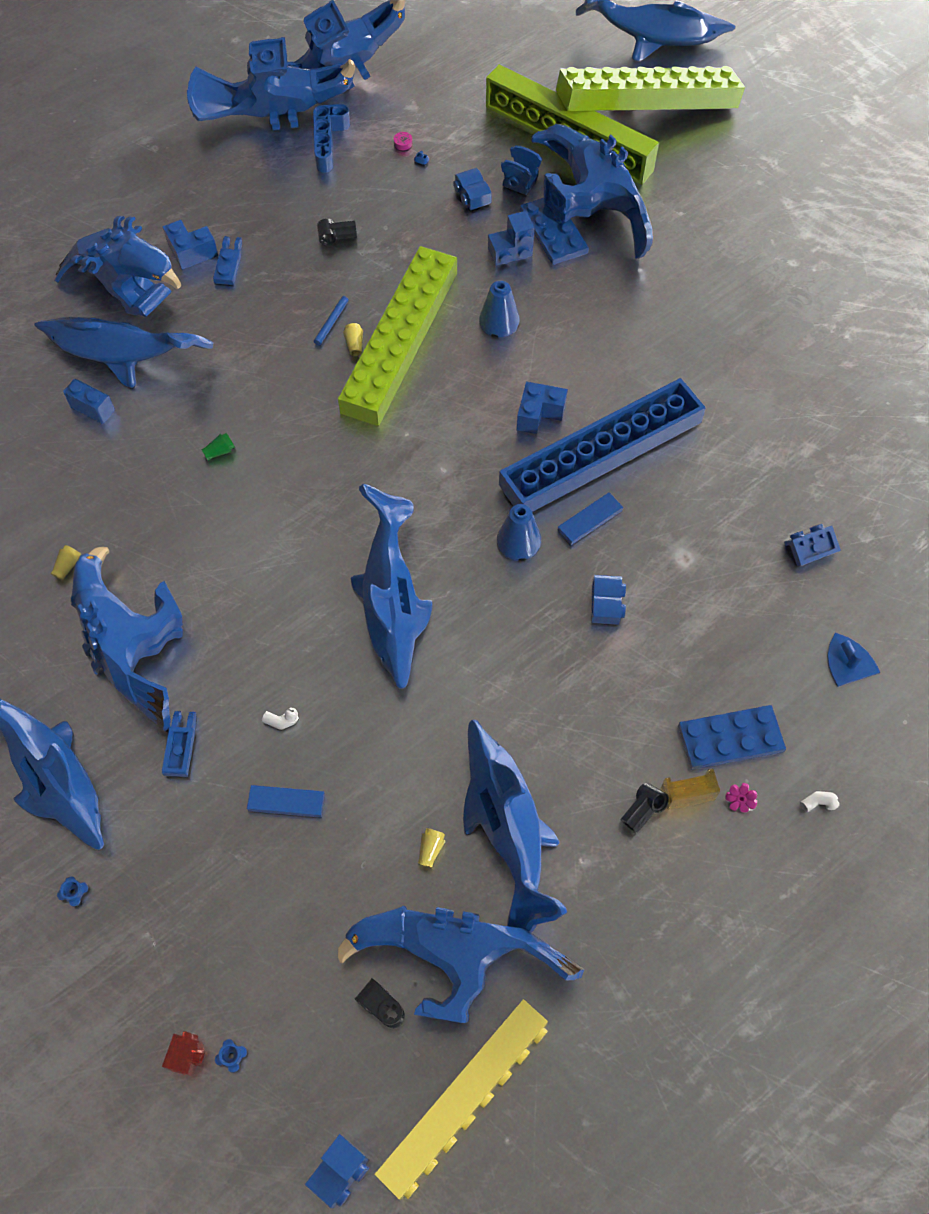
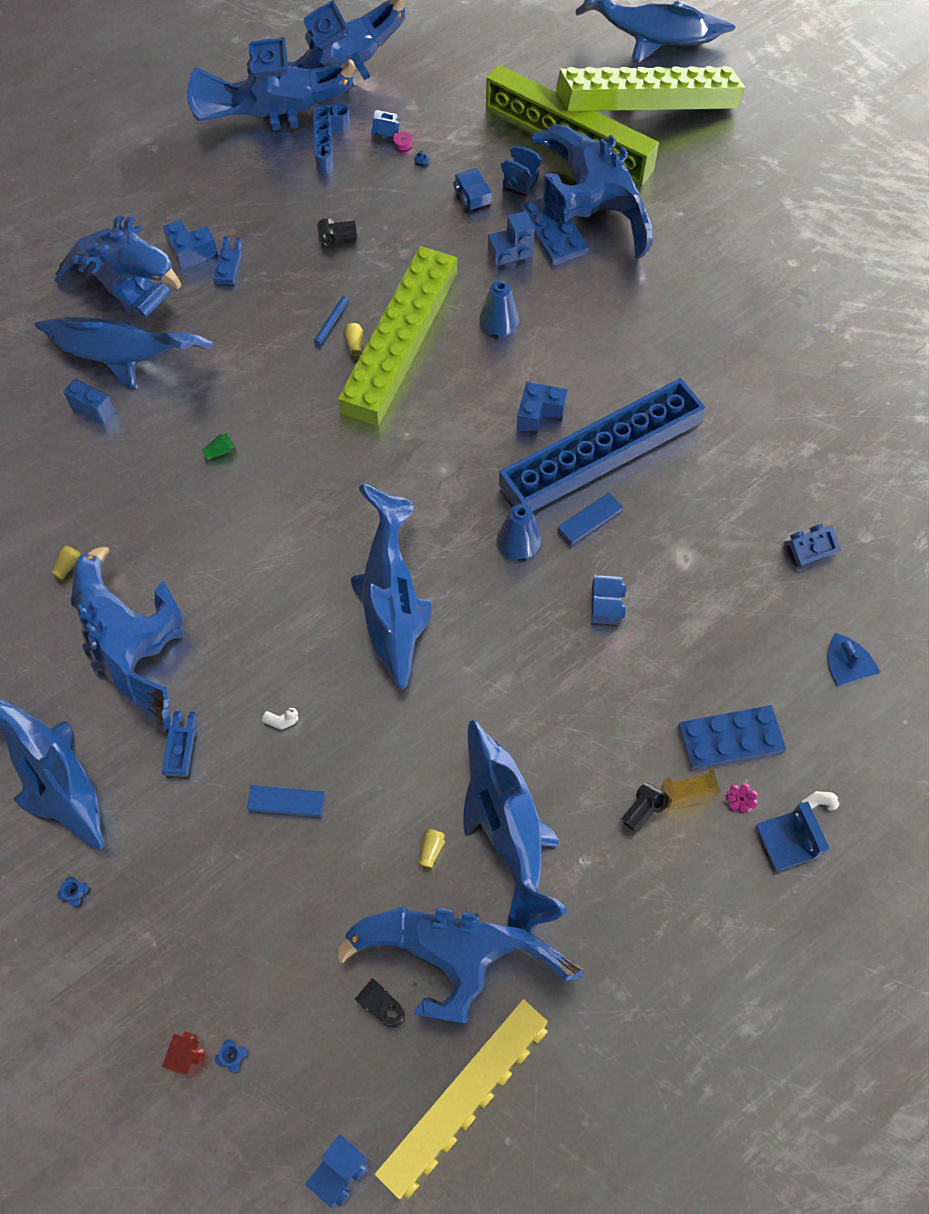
none -> blue brick [371,110,400,137]
none -> blue bracket [756,801,830,871]

